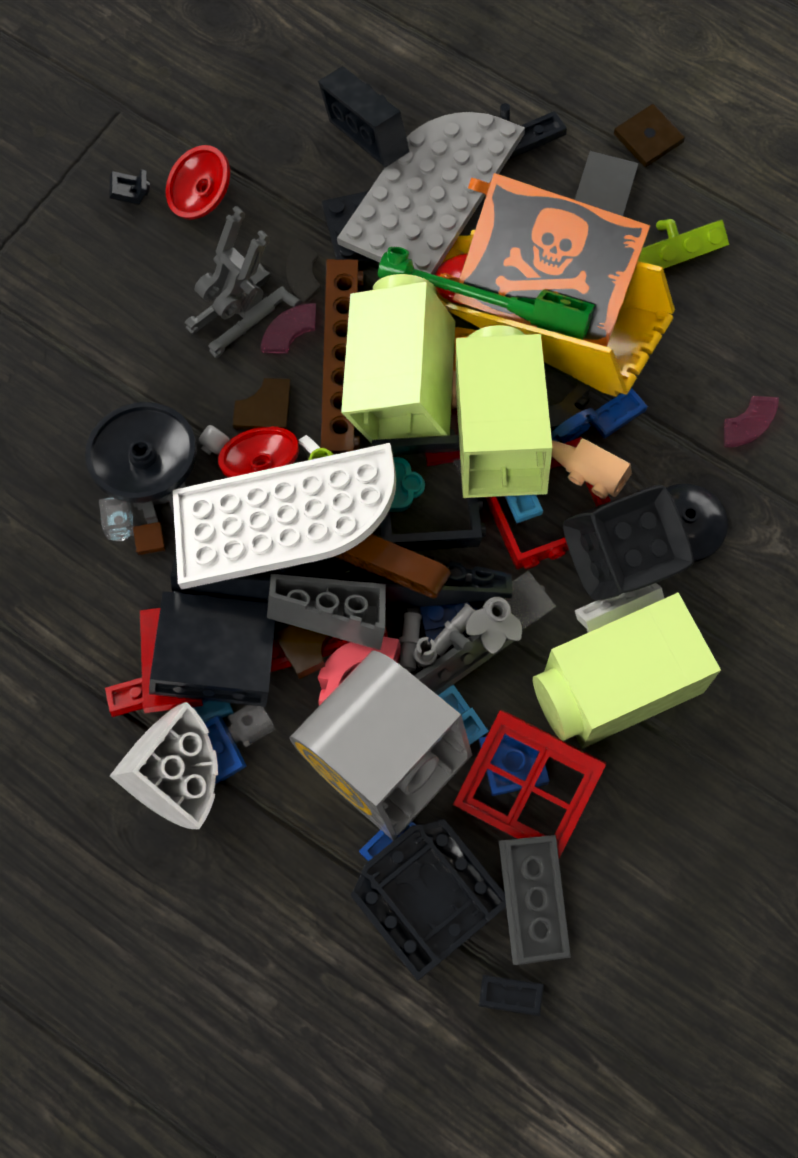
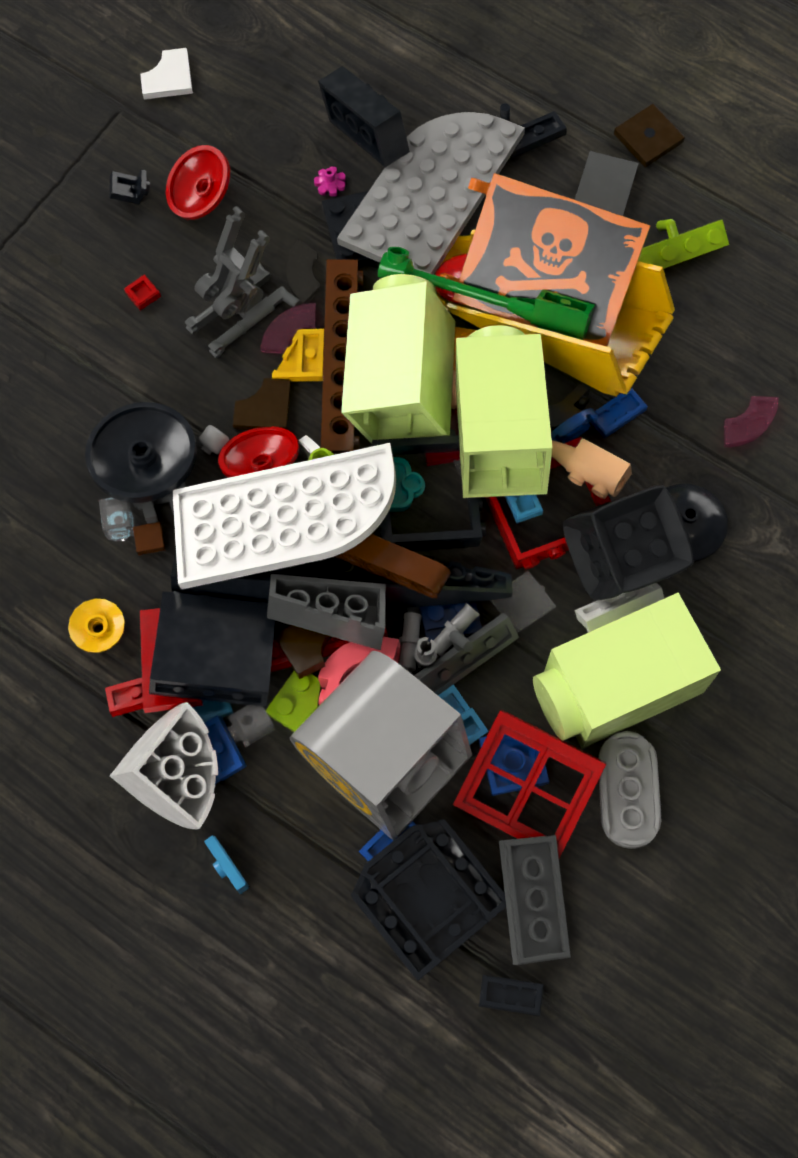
light grey plate [466,597,522,654] -> none
none -> yellow dish [68,599,125,653]
none -> red tile [124,274,161,311]
none -> white tile [140,48,193,100]
none -> dark azure plate [204,835,249,894]
none -> lime wing [265,671,321,732]
none -> yellow wing [272,329,324,382]
none -> dark pink plant [314,166,346,197]
none -> light grey tile [598,731,661,849]

